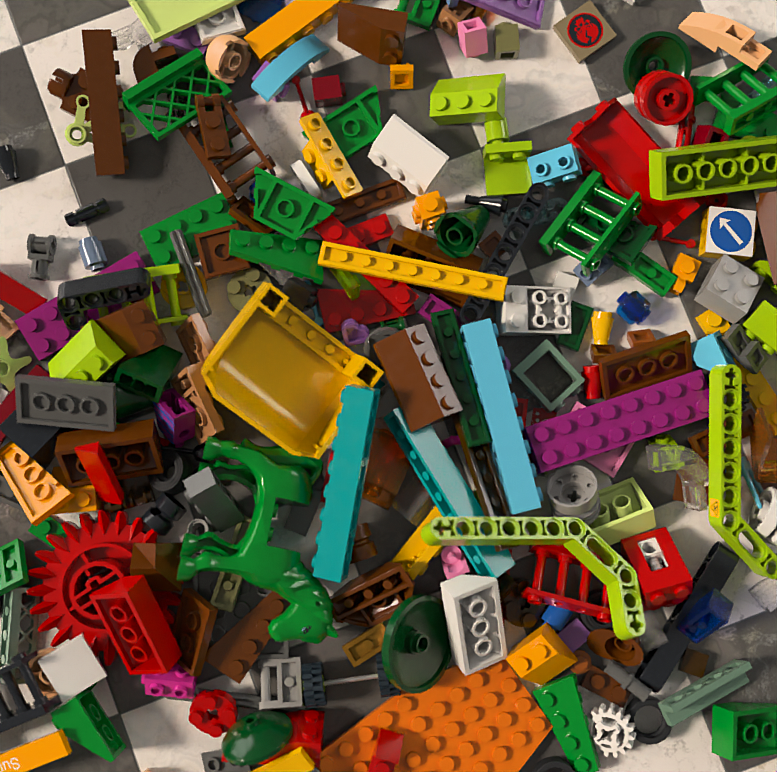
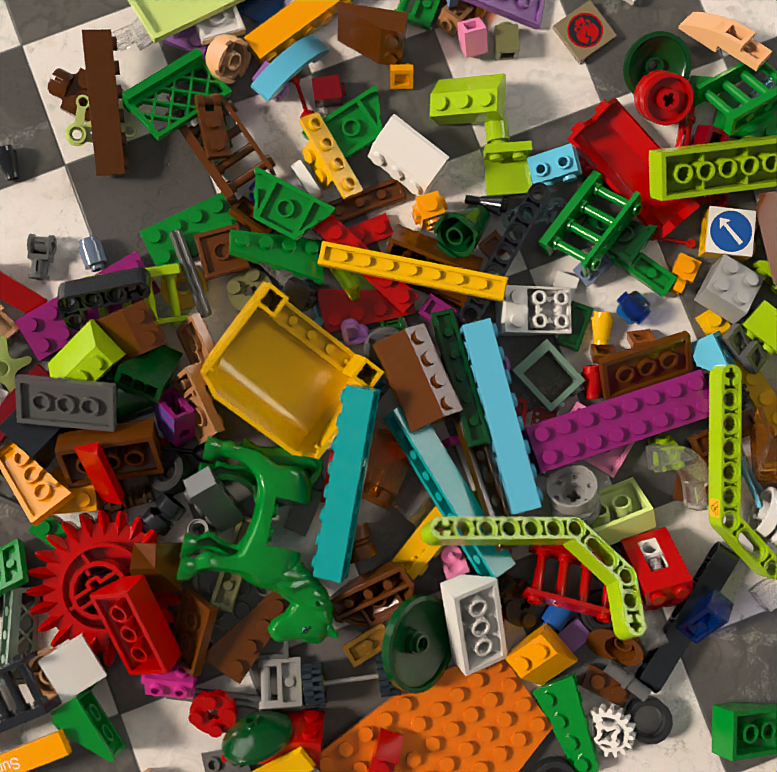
black axle [64,198,110,227] -> none
reddish brown brick [133,44,179,83] -> none
dark orange plate [569,650,592,674] -> none
sand green fence [658,659,752,727] -> none
dark brown tile [678,648,709,678] -> none

